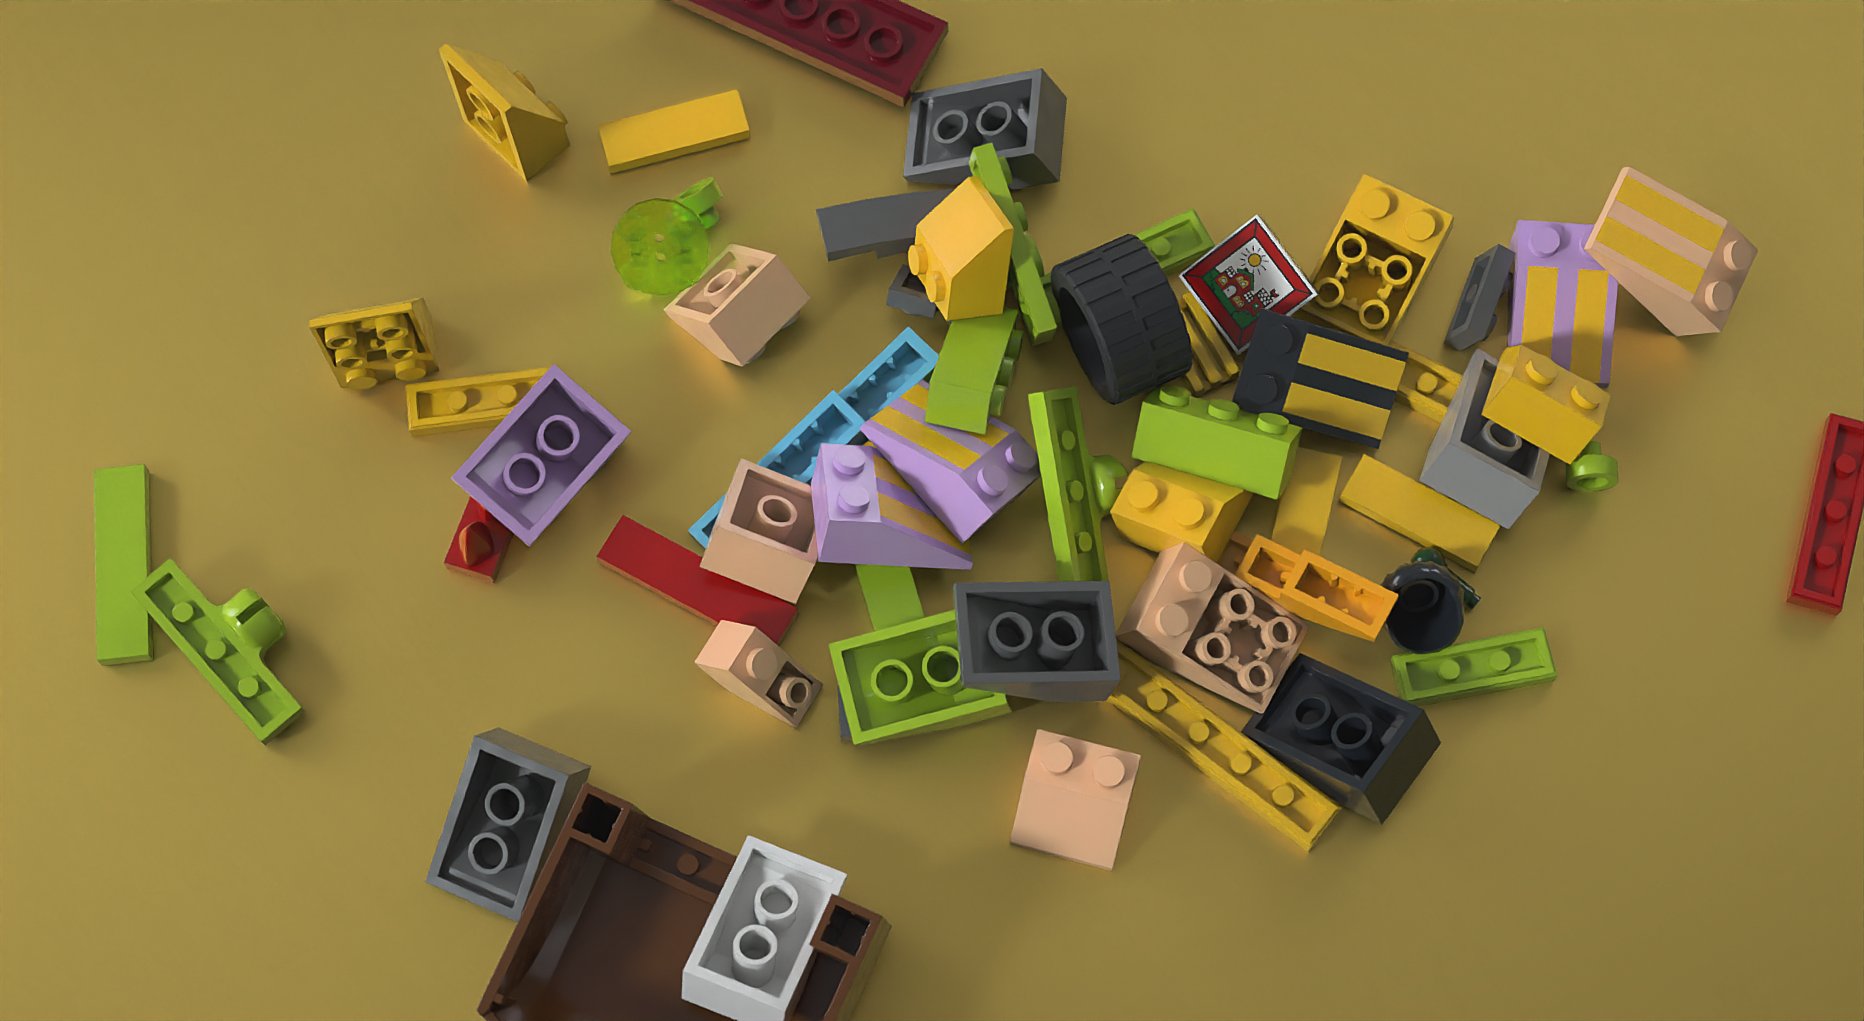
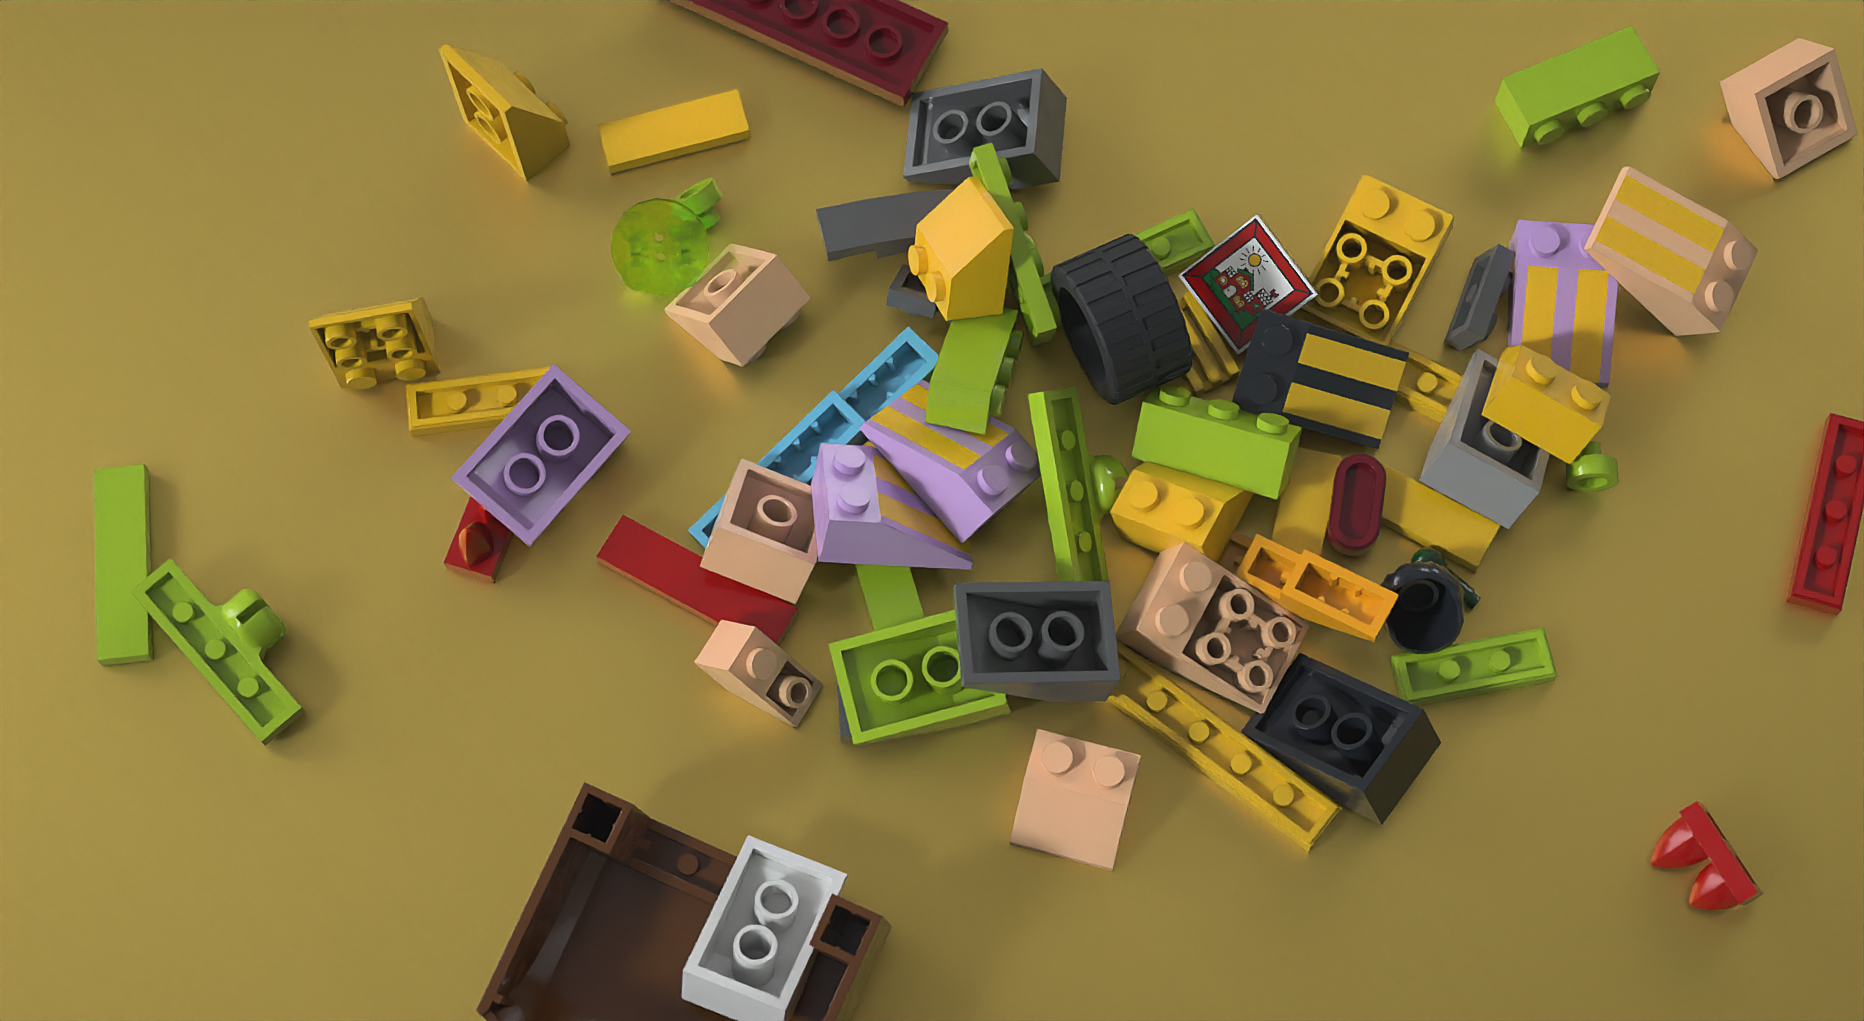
dark grey slope [425,728,592,922] -> none
none -> dark red tile [1327,454,1386,556]
none -> lime brick [1494,25,1660,148]
none -> red tile [1650,801,1763,911]
none -> light nougat slope [1720,38,1858,179]

